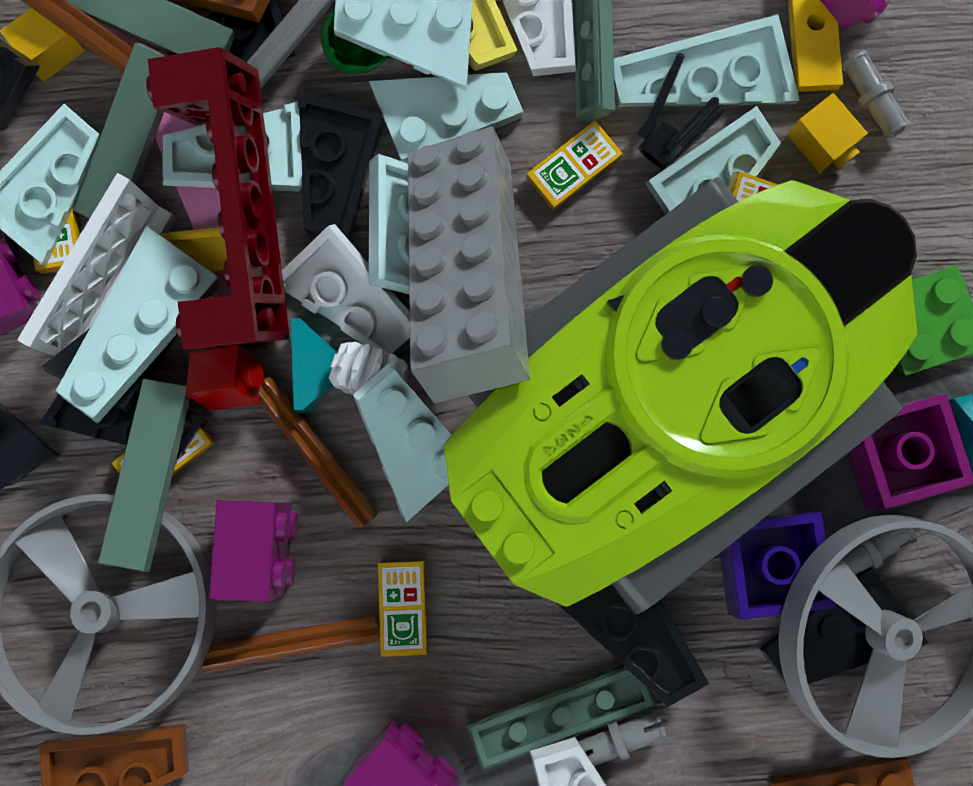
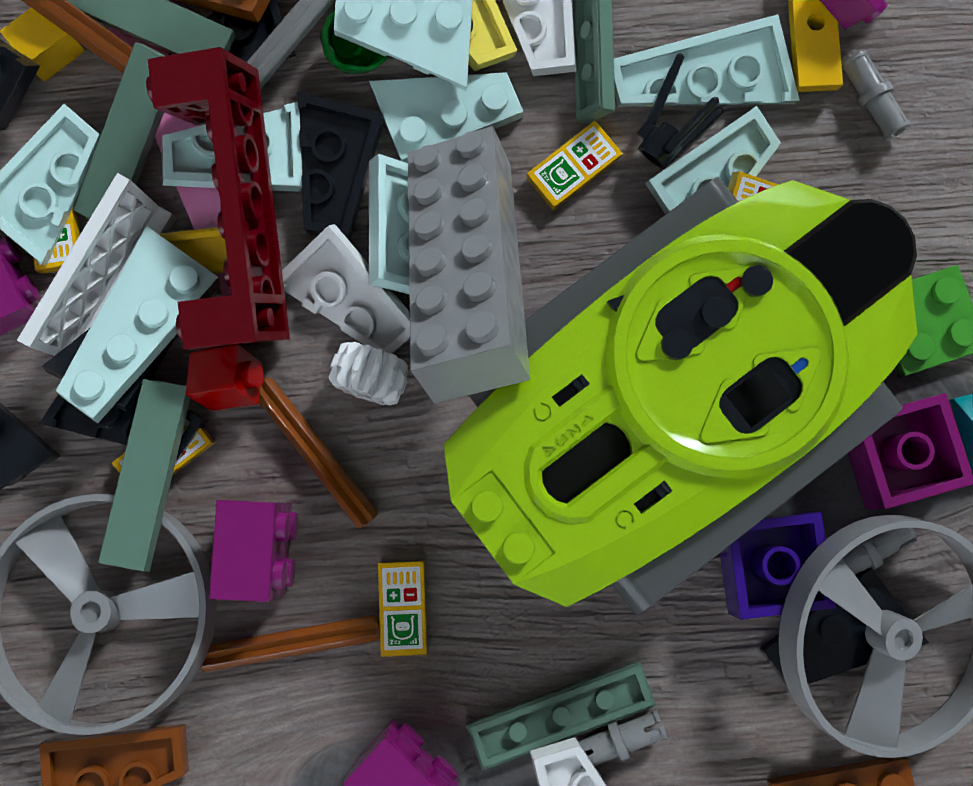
teal slope [291,318,337,414] -> none
light aqua wing [353,363,451,522] -> none
black wing [557,584,709,707] -> none
yellow brick [787,93,868,174] -> none

